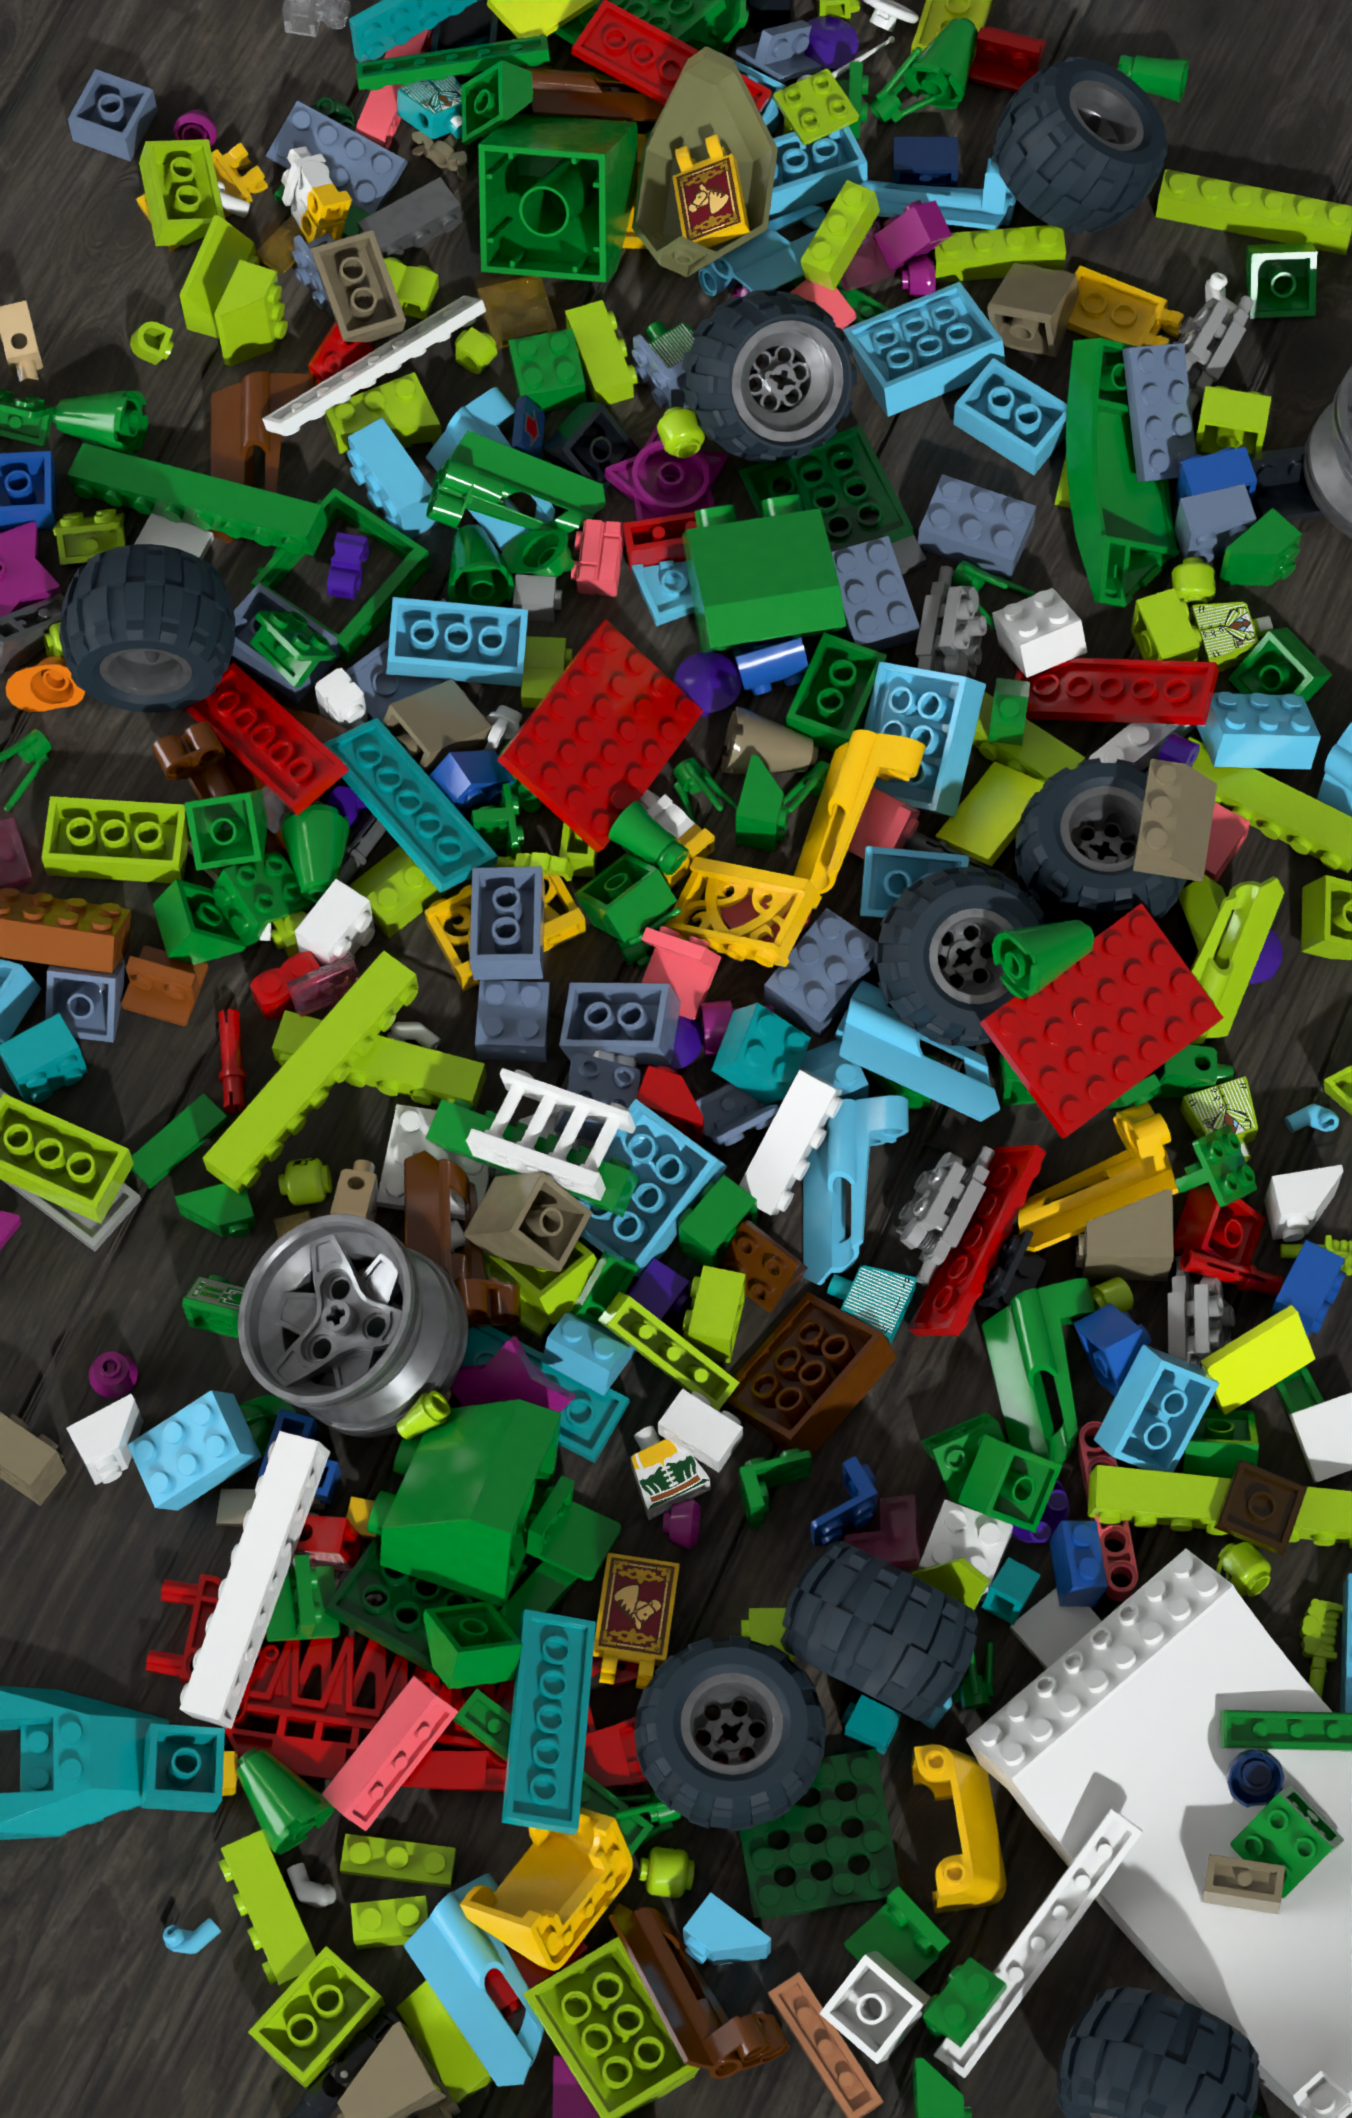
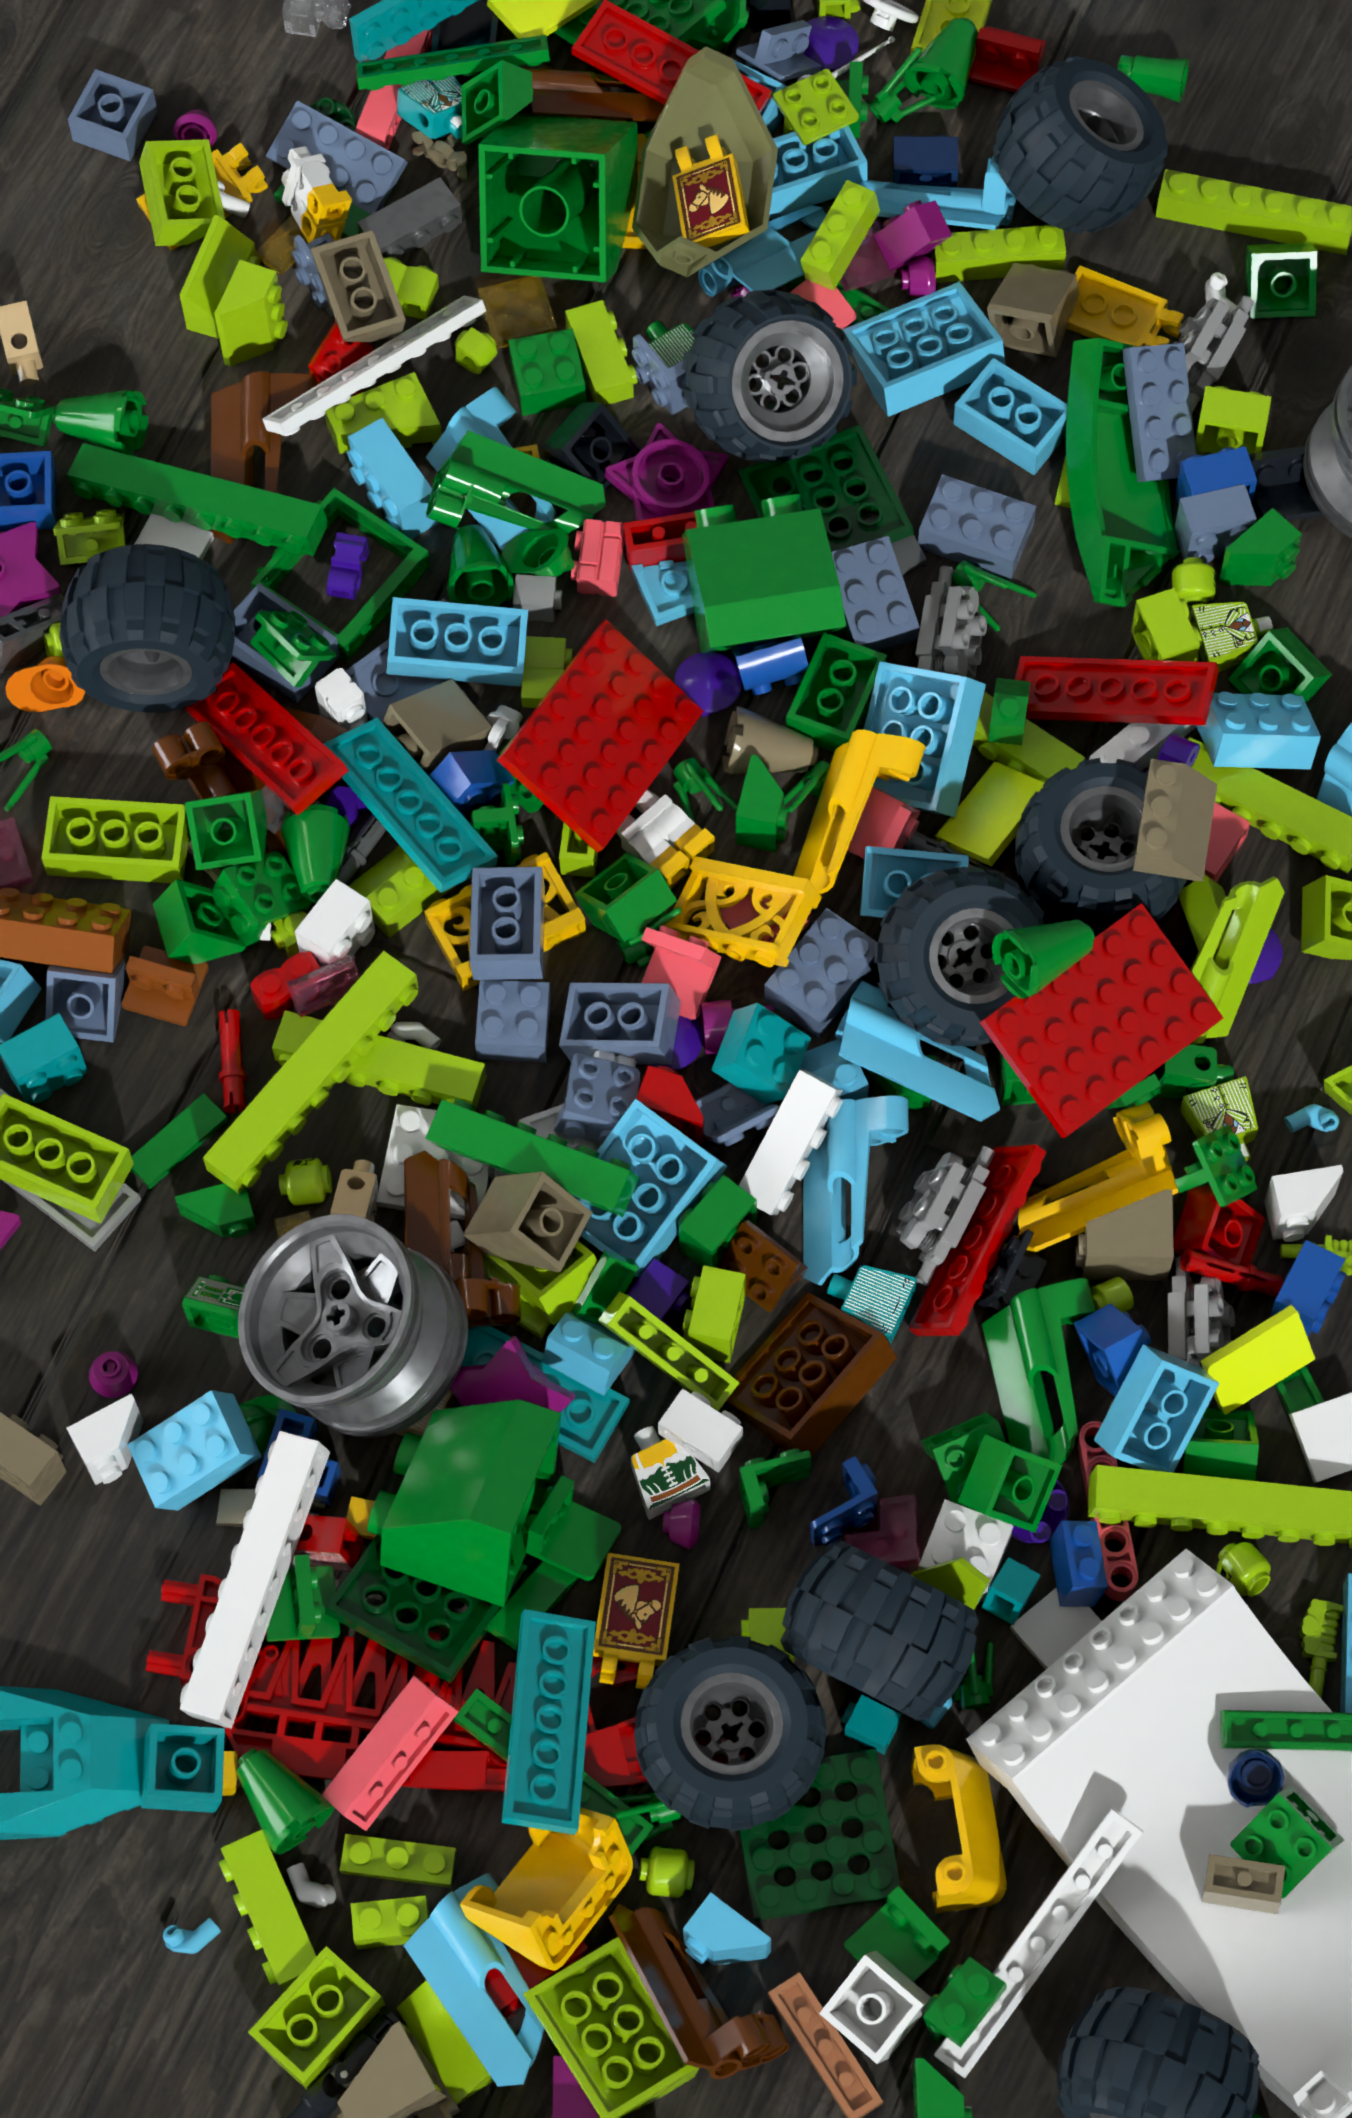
lime plate [130,321,174,365] -> none
lime cone [396,1391,450,1440] -> none
green slope [423,1601,523,1689] -> none
white fence [466,1068,636,1201] -> none
lime piece [491,852,574,881] -> none
dark blue tile [512,395,545,459] -> none
green plant [608,801,689,875] -> none
lime head [657,407,705,458] -> none
white brick [992,588,1087,678] -> none
dark brown tile [1214,1459,1308,1556] -> none

